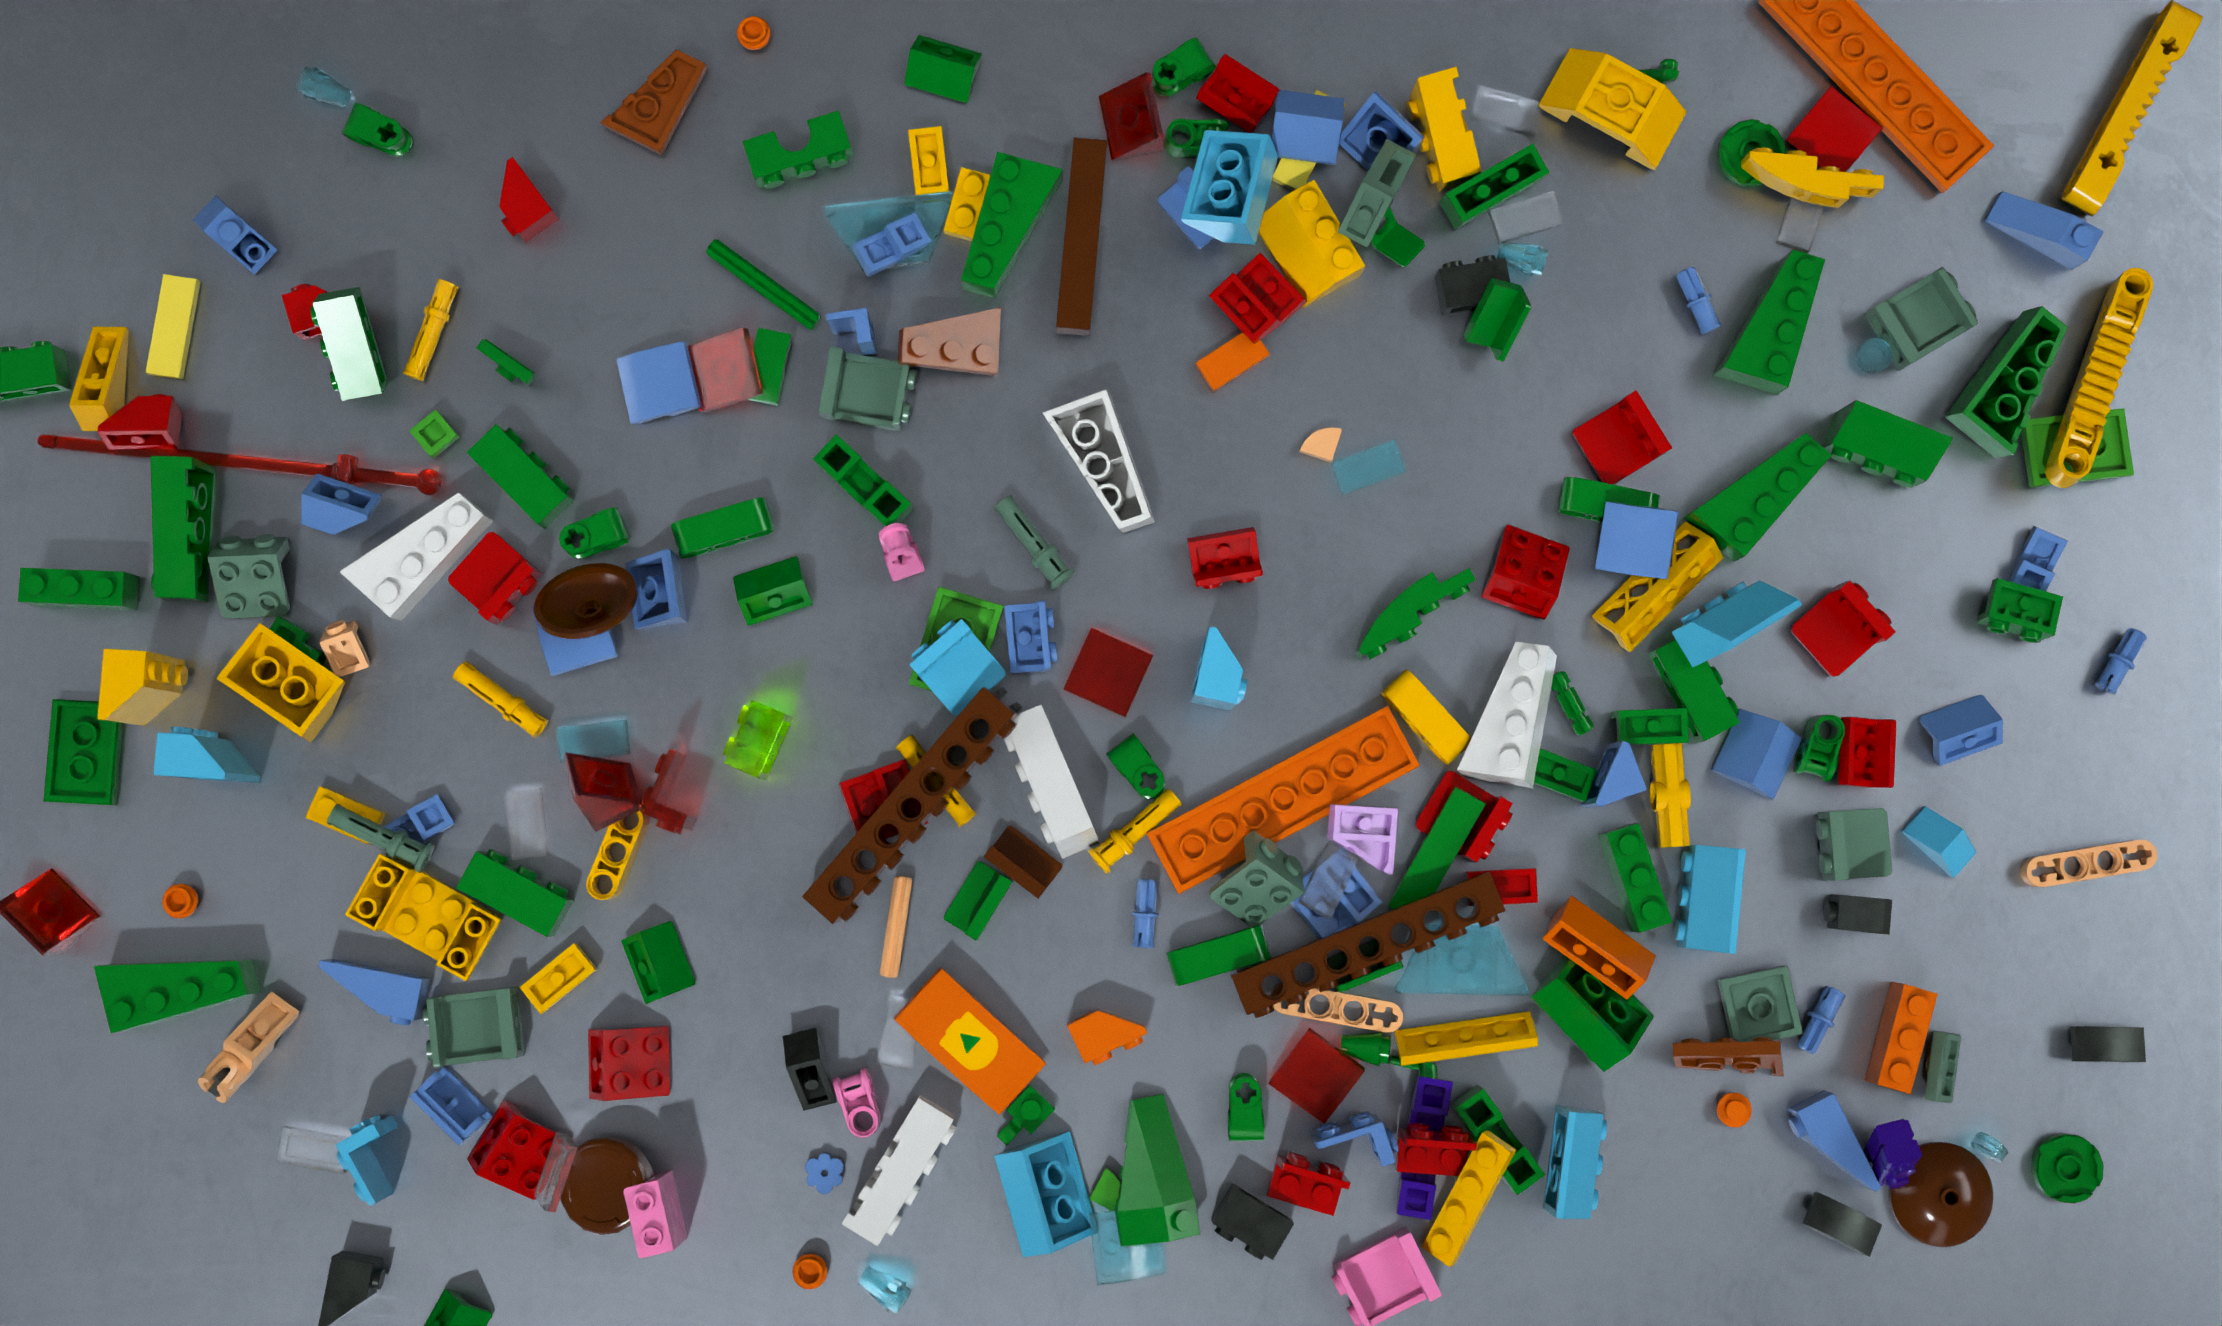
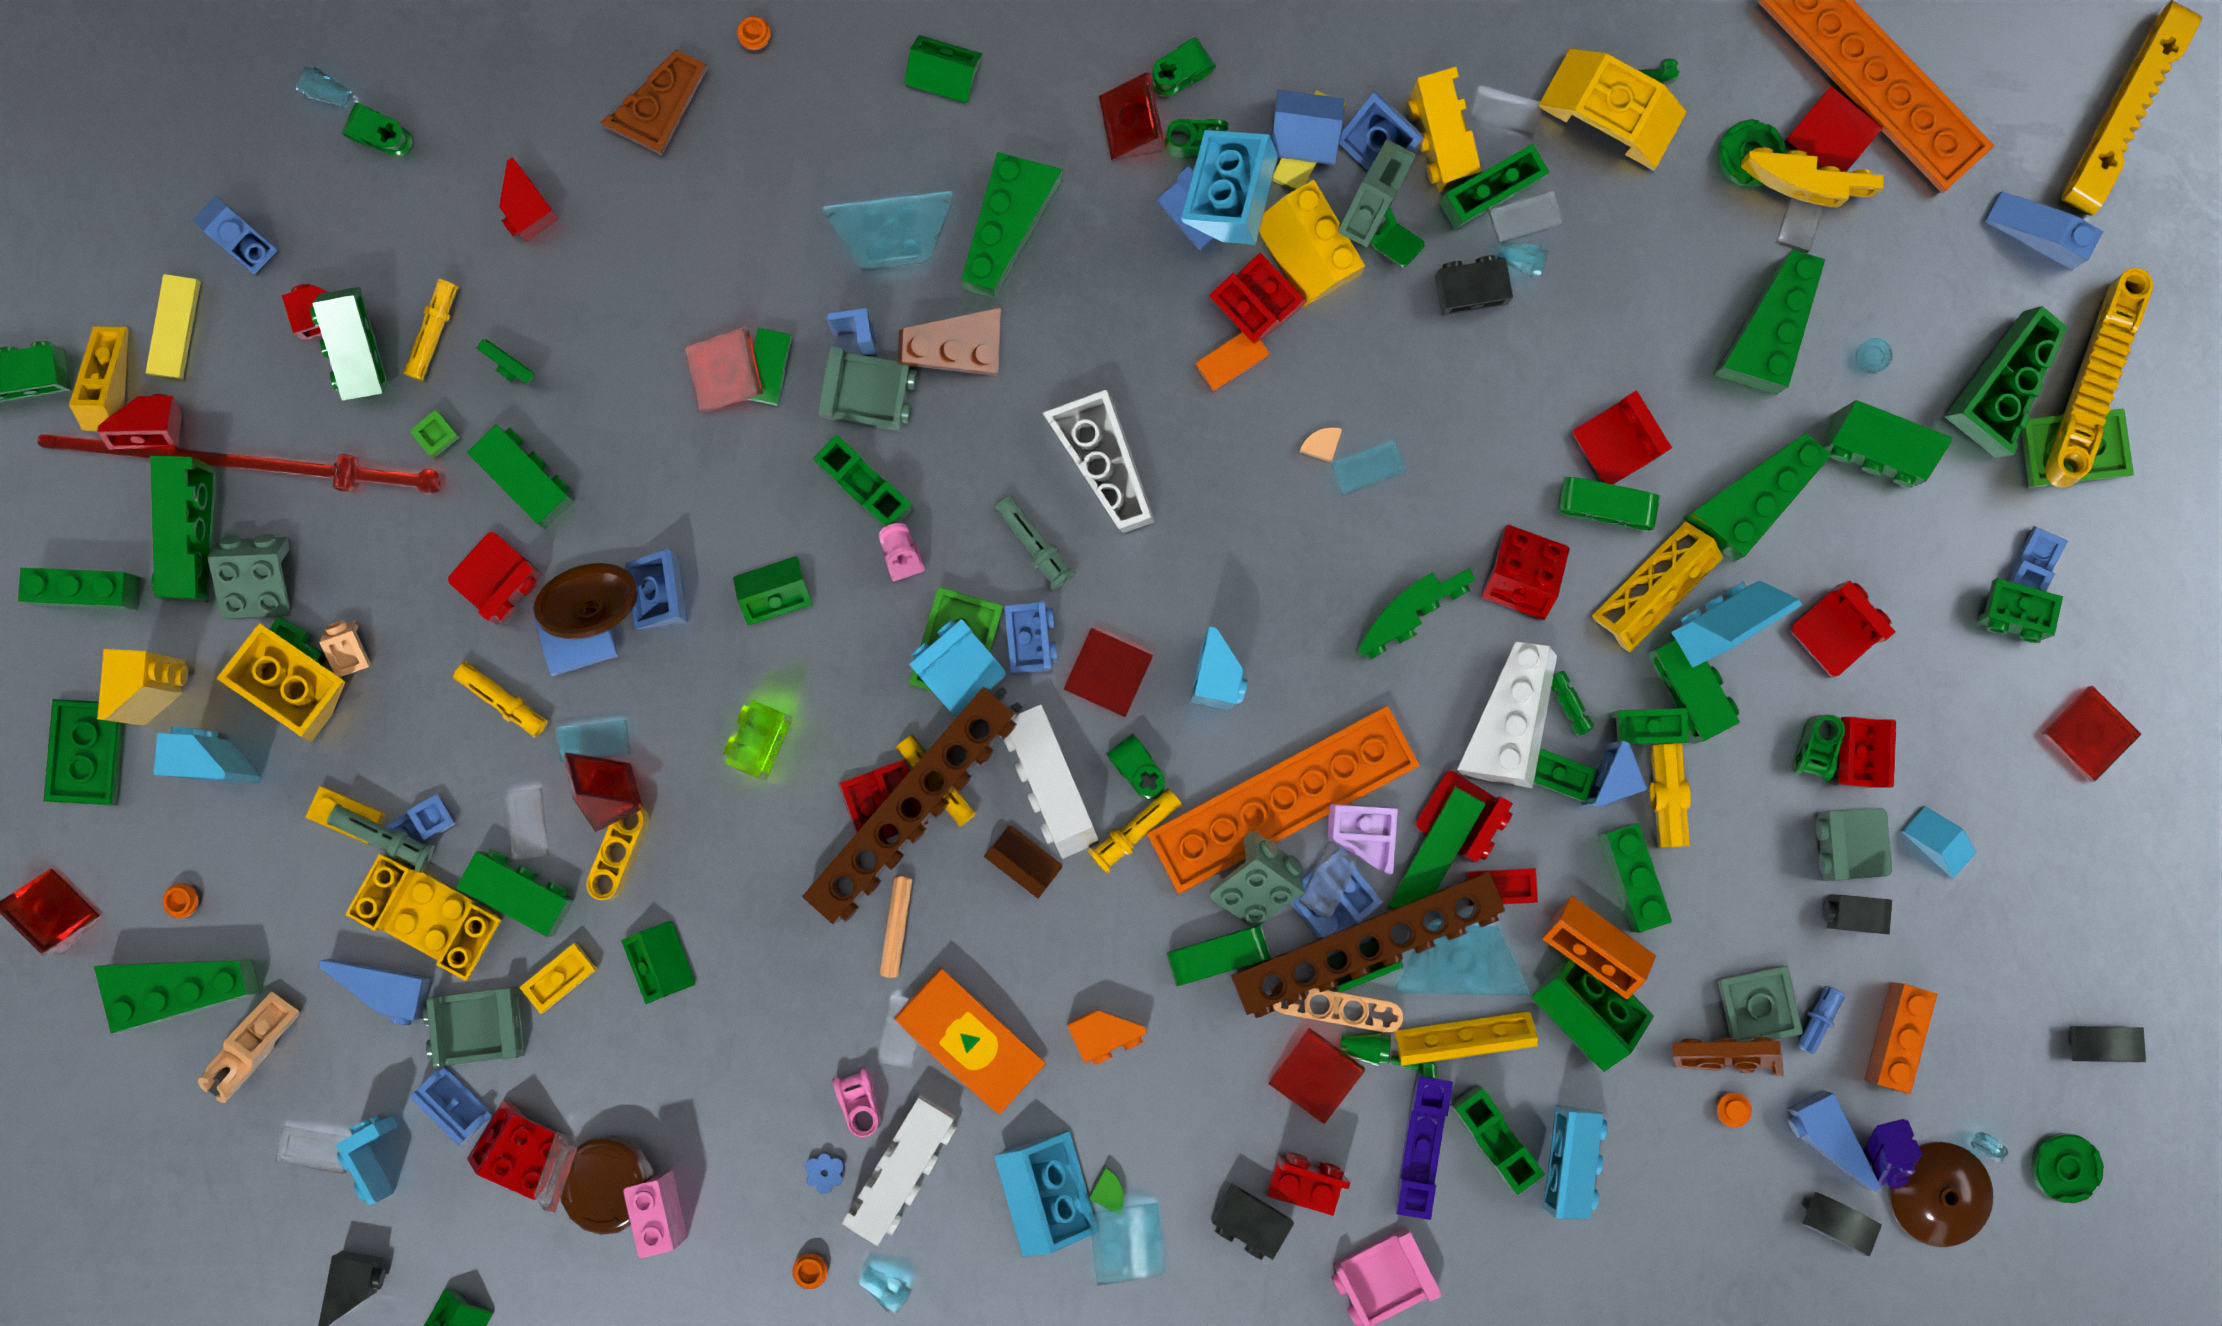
medium blue slope [301,474,382,535] -> none
white wedge [340,493,493,621] -> none
green piece [559,507,630,559] -> none
red bracket [588,1026,670,1101] -> none
medium blue slope [616,341,702,425] -> none
clear red bracket [641,749,697,834] -> none
green beam [671,497,775,559] -> none
green axle [706,239,821,330] -> none
green arch [742,110,854,189] -> none
pearl dark grey slope [783,1028,837,1111] -> none
medium blue slope [852,213,932,277] -> none
yellow plate [908,126,950,199] -> none
yellow plate [943,167,990,241] -> none
green panel [944,861,1013,941] -> none
green plate [997,1085,1055,1146] -> none
reddish brown slope [1056,137,1107,336] -> none
green wedge [1115,1094,1200,1246] -> none
medium blue axle [1131,879,1159,948] -> none
red bracket [1187,527,1263,589] -> none
red bracket [1196,54,1279,133] -> none
green piece [1228,1073,1264,1141] -> none
medium blue bracket [1311,1111,1399,1167] -> none
yellow beam [1381,669,1471,765] -> none
red bracket [1395,1123,1477,1176] -> none
yellow plate [1422,1130,1516,1267] -> none
green panel [1463,278,1531,362] -> none
medium blue slope [1595,501,1679,579] -> none
medium azure slope [1674,845,1746,954] -> none
medium blue axle [1677,267,1722,335] -> none
medium blue slope [1711,709,1802,800] -> none
sand green panel [1864,267,1978,371] -> none
medium blue panel [1920,695,2003,766] -> none
sand green plate [1925,1031,1961,1103] -> none
light nougat beam [2020,840,2157,887] -> none
medium blue axle [2095,628,2147,695] -> none
none -> clear red tile [2042,686,2141,782]

